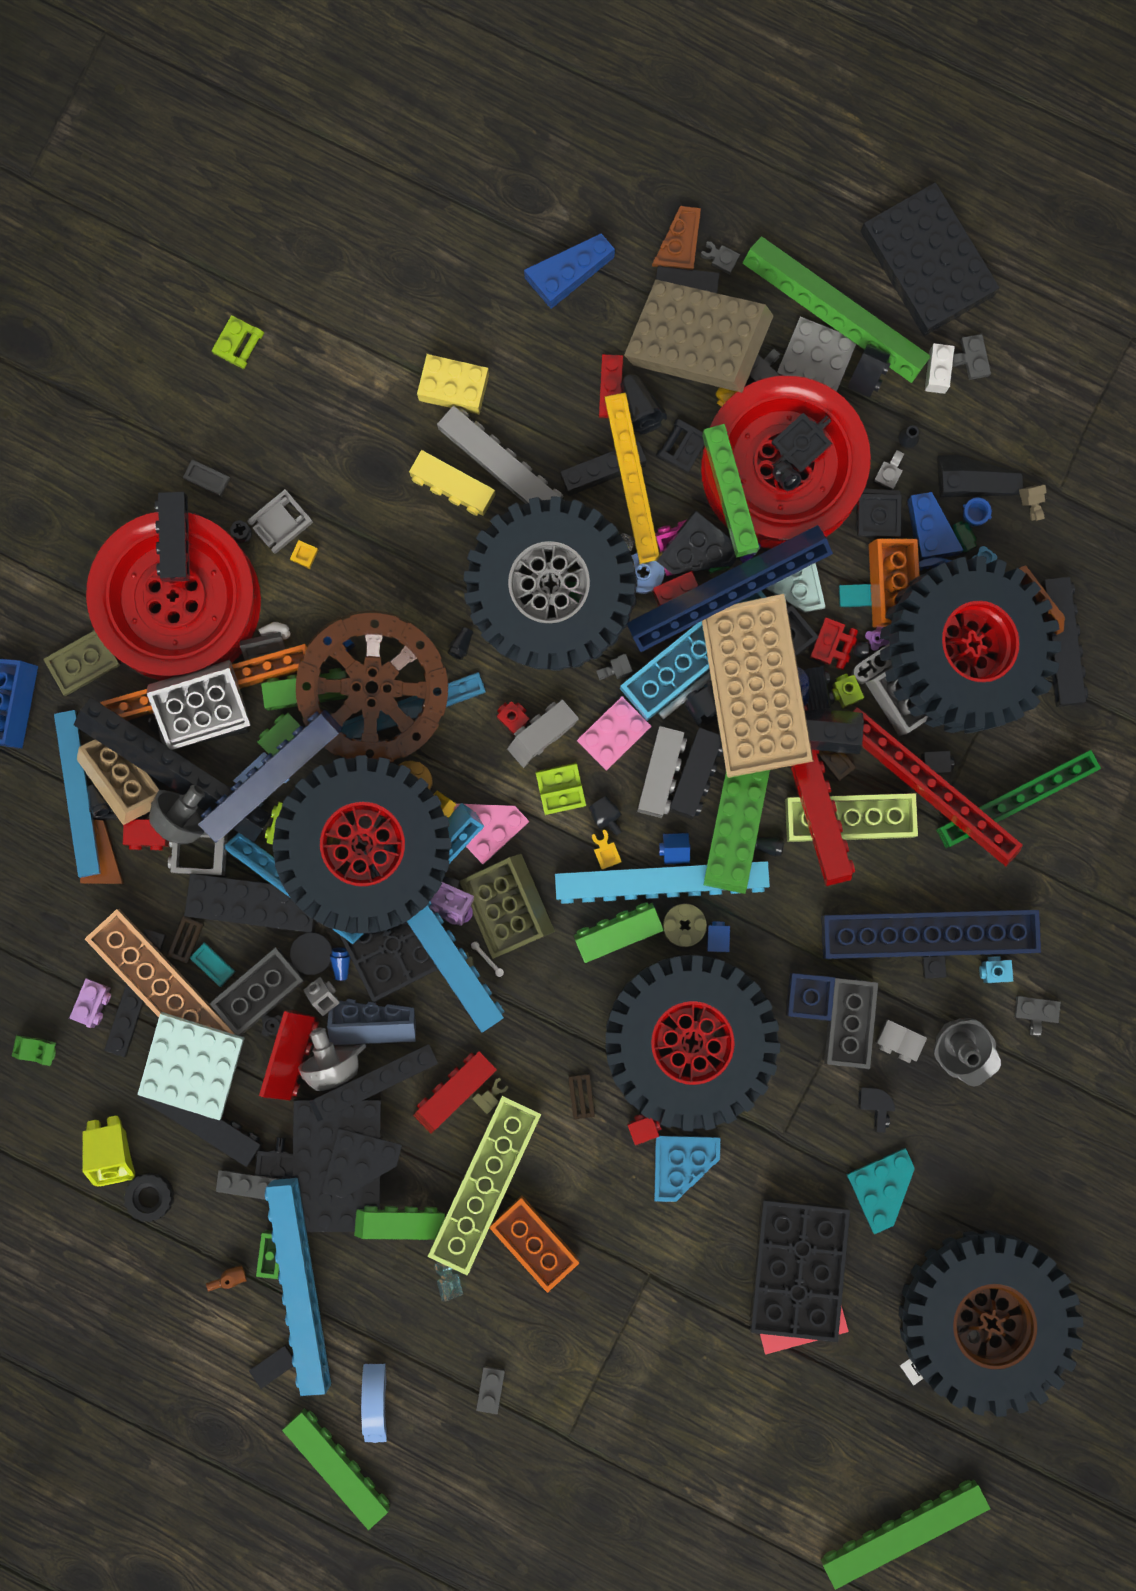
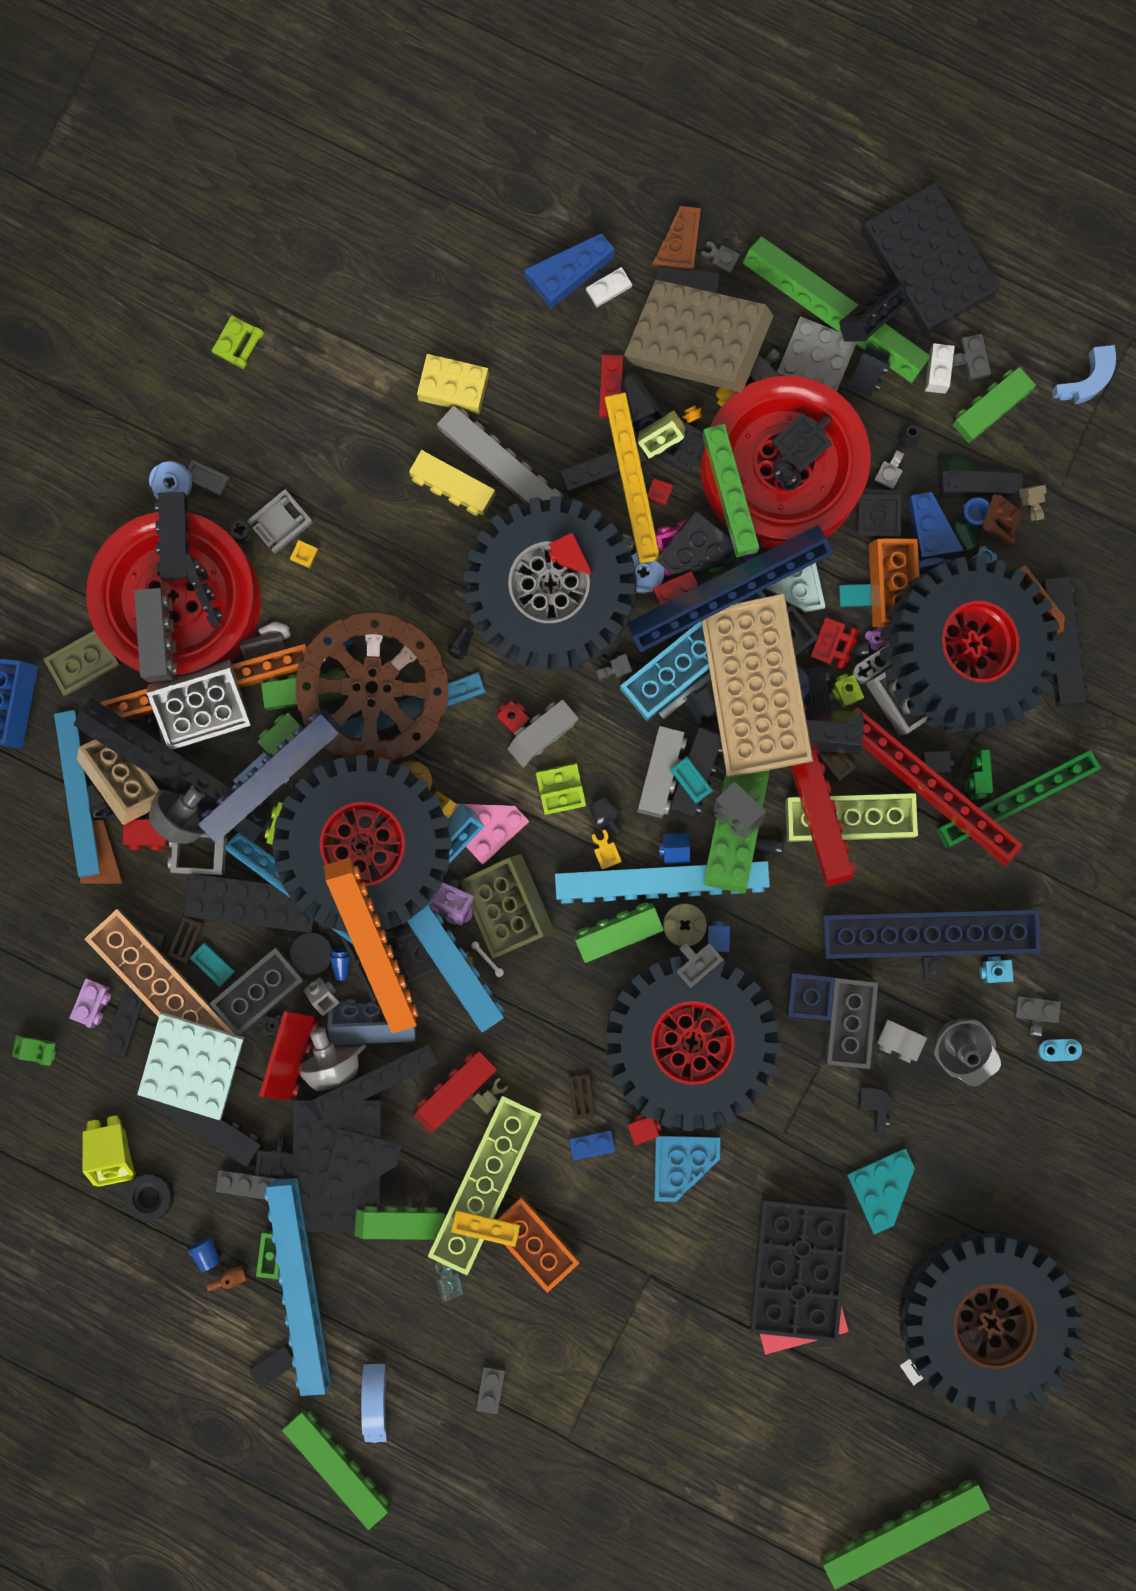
bright pink plate [577,697,651,771] -> none
none -> dark grey brick [134,588,178,683]
none -> light blue plate [149,461,192,499]
none -> black plate [181,554,223,629]
none -> blue piece [187,1236,221,1272]
none -> orange brick [324,858,419,1033]
none -> yellow tile [451,1210,520,1247]
none -> red slope [548,533,592,575]
none -> blue plate [569,1130,615,1160]
none -> white plate [586,267,632,308]
none -> yellowish green brick [638,411,685,458]
none -> red tile [647,478,673,506]
none -> teal tile [670,757,713,804]
none -> dark grey plate [676,943,724,988]
none -> light orange plate [682,405,702,423]
none -> dark grey brick [714,782,766,840]
none -> black brick [839,282,909,342]
none -> bright green brick [953,367,1036,443]
none -> green plate [963,750,993,801]
none -> copper plate [983,494,1022,546]
none -> medium azure plate [1037,1039,1082,1061]
none -> light blue arch [1052,345,1116,404]

